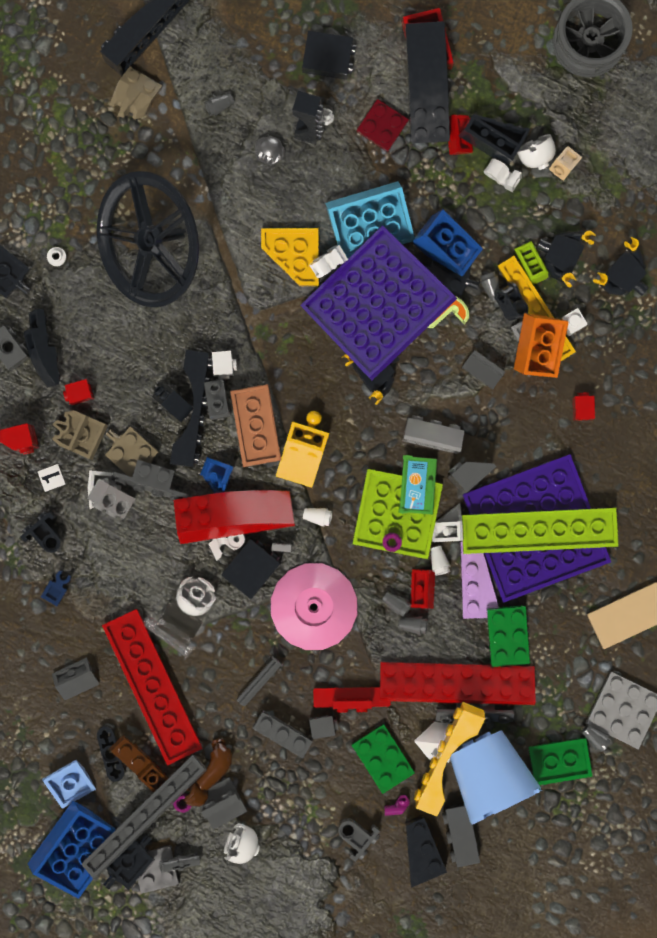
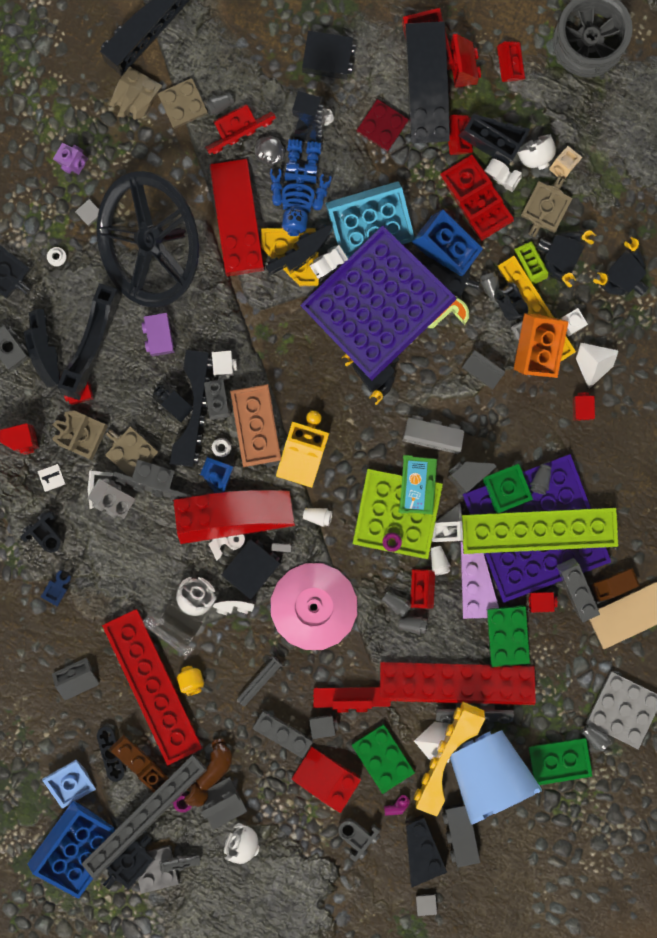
none -> medium lavender brick [53,143,88,175]
none -> black arch [57,283,121,400]
none -> light grey tile [75,199,99,227]
none -> medium lavender brick [142,313,175,356]
none -> dark tan plate [157,78,208,129]
none -> yellow head [177,666,204,696]
none -> red bracket [205,104,276,154]
none -> red slope [210,159,264,277]
none -> white plate [212,438,231,457]
none -> white slope [213,600,255,615]
none -> black slope [265,224,332,276]
none -> blue piece [270,139,331,236]
none -> red slope [291,747,361,813]
none -> light grey tile [416,894,437,916]
none -> red slope [440,155,514,241]
none -> red slope [450,34,481,88]
none -> green plate [483,464,533,514]
none -> red slope [497,41,525,82]
none -> dark tan plate [521,176,573,237]
none -> red brick [528,592,558,613]
none -> dark grey cone [530,464,551,494]
none -> dark grey brick [556,558,600,623]
none -> white slope [576,343,618,388]
none -> reddish brown slope [591,568,640,602]

